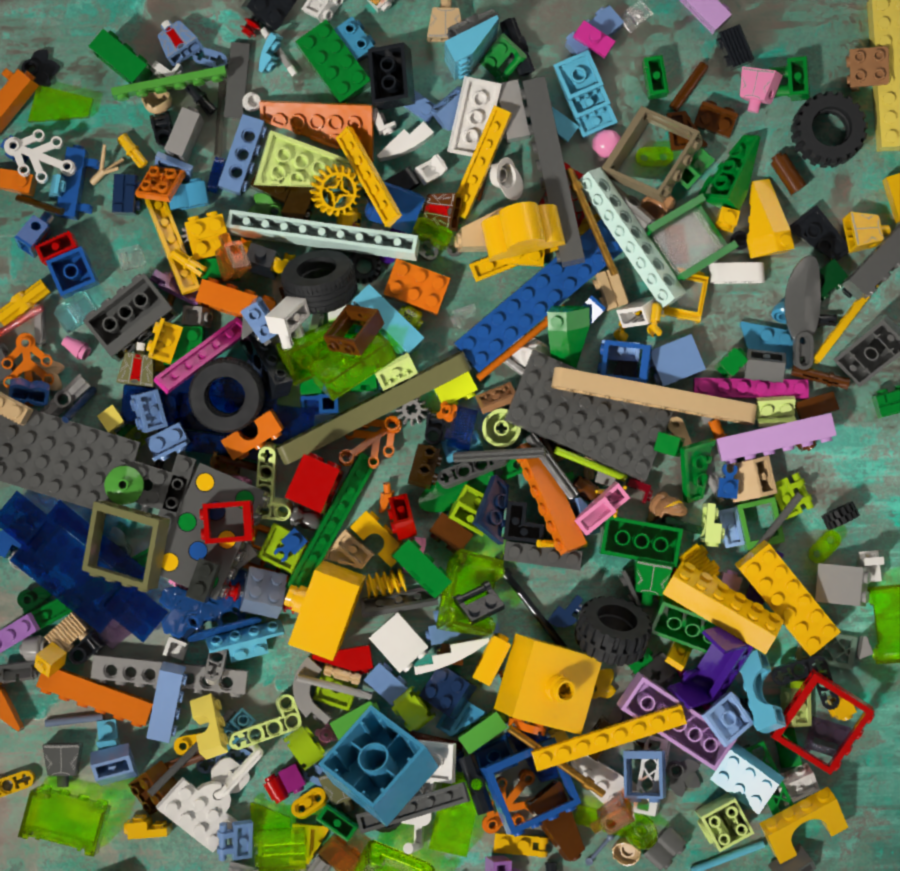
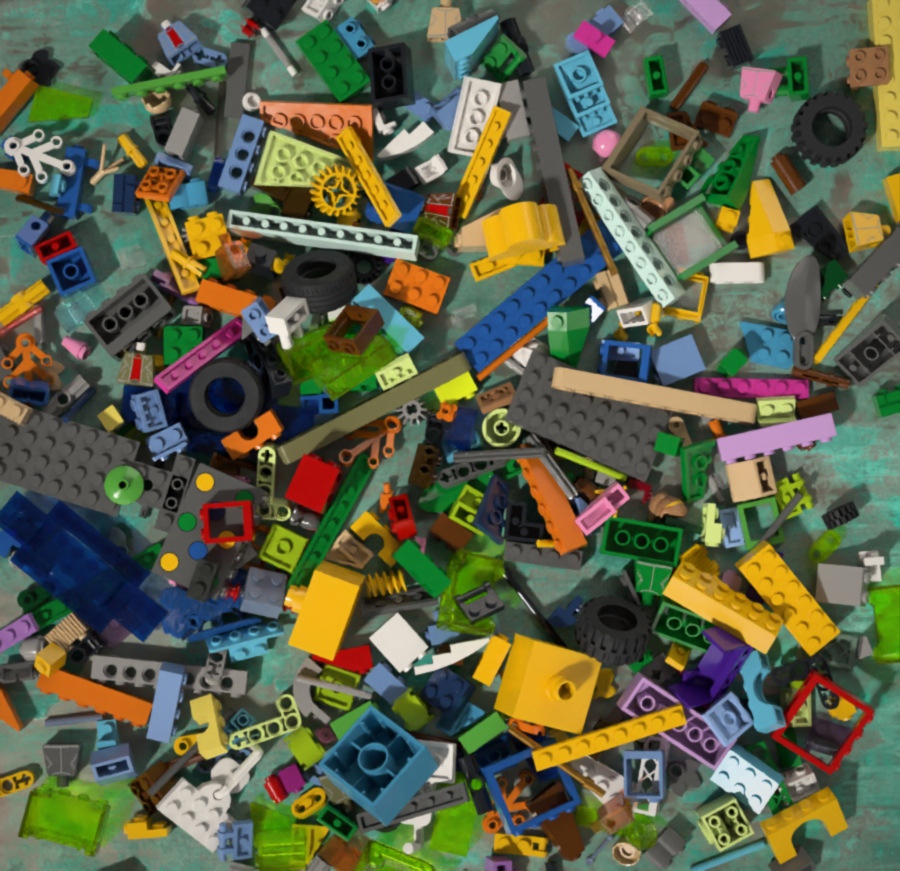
olive window [82,500,170,592] -> none
yellow bracket [146,318,183,365] -> none
white panel [163,636,190,661] -> none
medium azure slope [259,32,283,74] -> none
blue plate [274,528,308,562] -> none
tan axle [323,664,361,685] -> none
blue plate [717,464,739,499] -> none
dark grey brick [744,349,786,383] -> none

